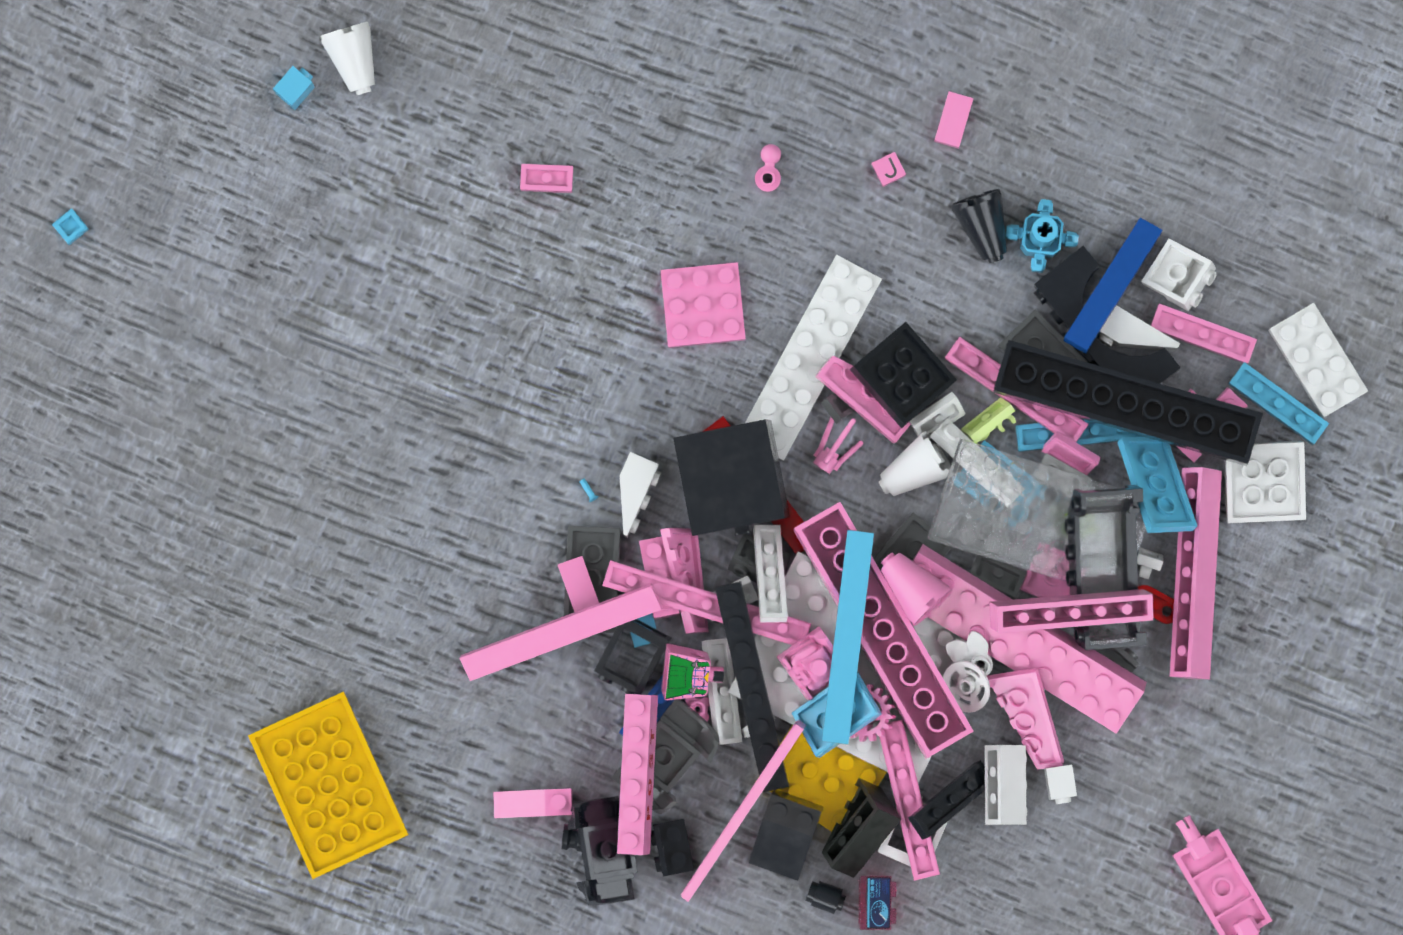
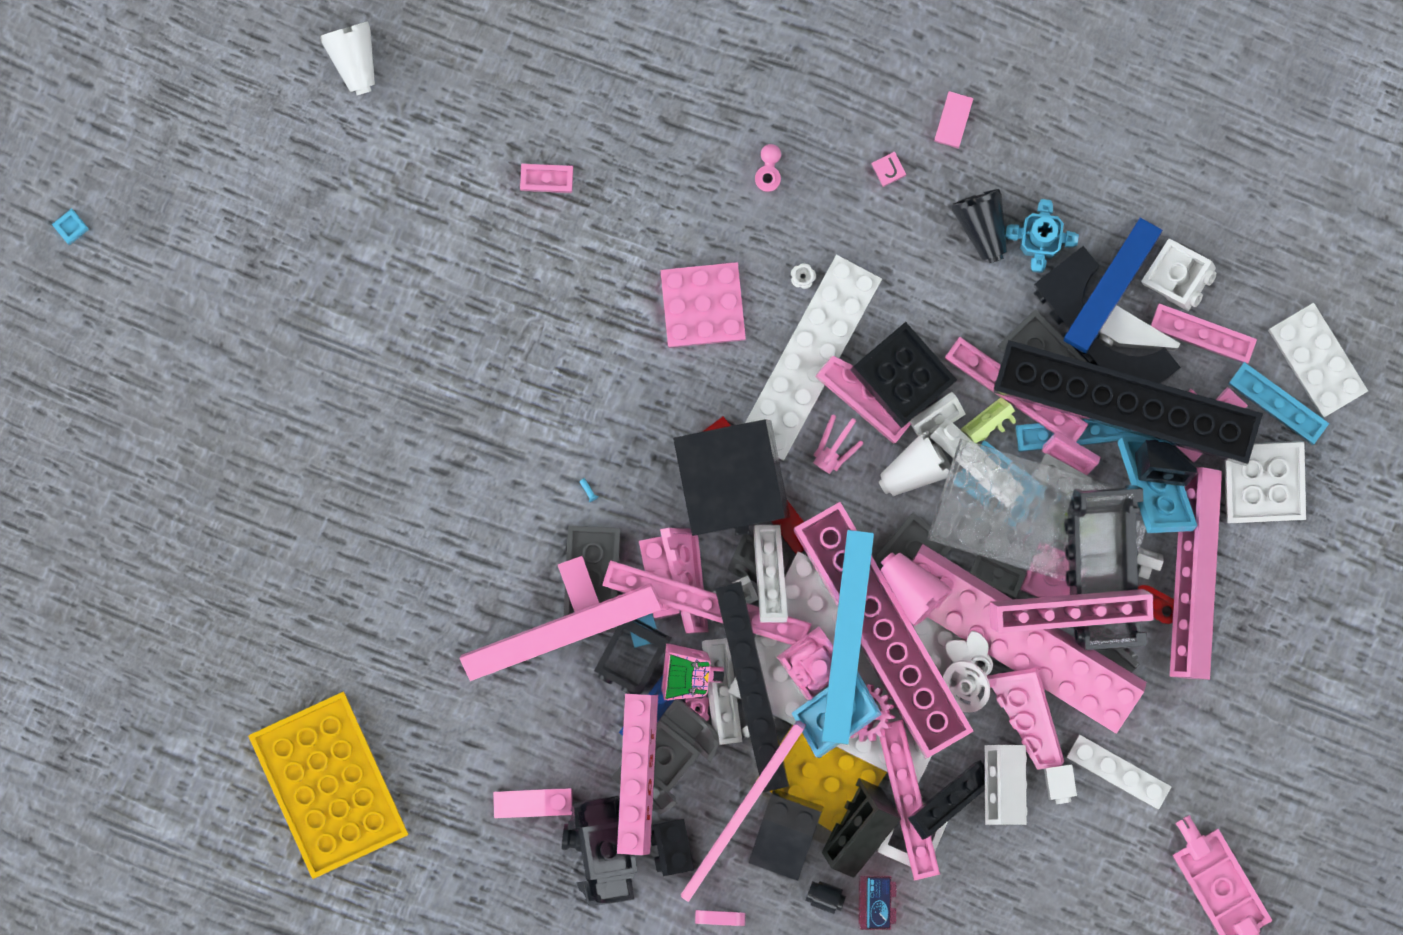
medium azure brick [273,66,315,110] -> none
white slope [620,452,662,538] -> none
dark grey plate [821,393,856,424] -> none
none -> bright pink beam [695,910,746,926]
none -> white plate [791,263,816,289]
none -> white plate [1066,735,1171,810]
none -> black slope [1135,440,1197,486]

